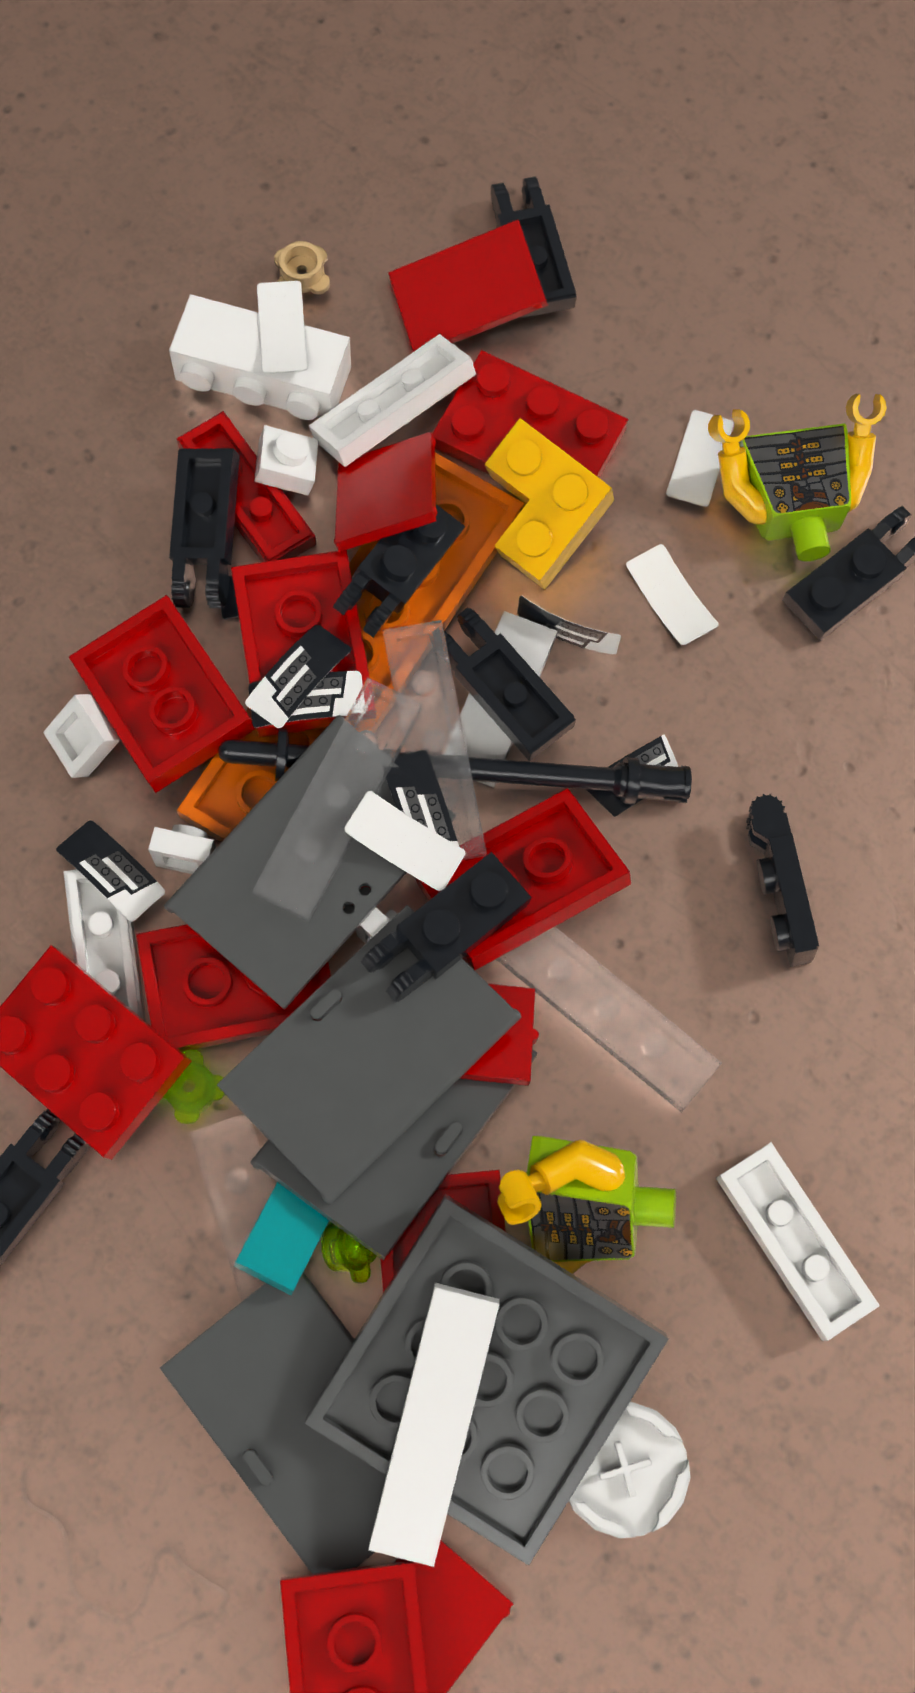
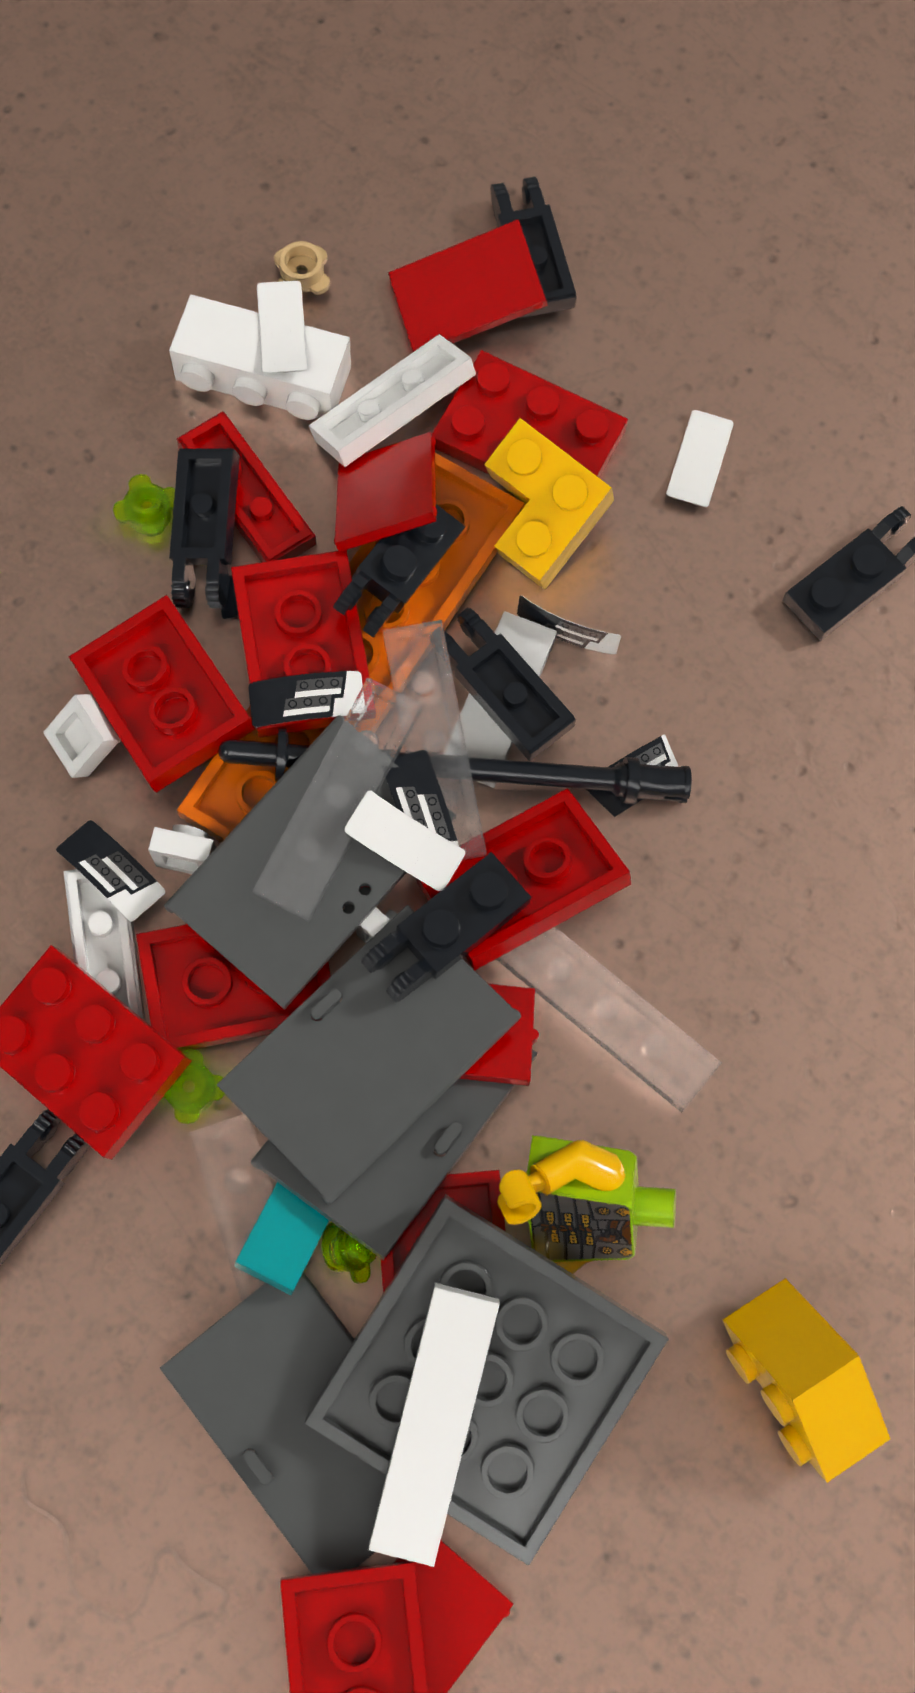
sticker [245,625,352,728] -> none
white plate [254,425,318,496] -> none
white tile [569,1402,690,1538] -> none
white sticker [626,544,719,645] -> none
torso [708,394,886,562] -> none
white plate [716,1143,880,1342] -> none
black hinge [746,794,819,967] -> none
none -> clear neon green plate [113,474,175,536]
none -> yellow brick [722,1278,891,1483]

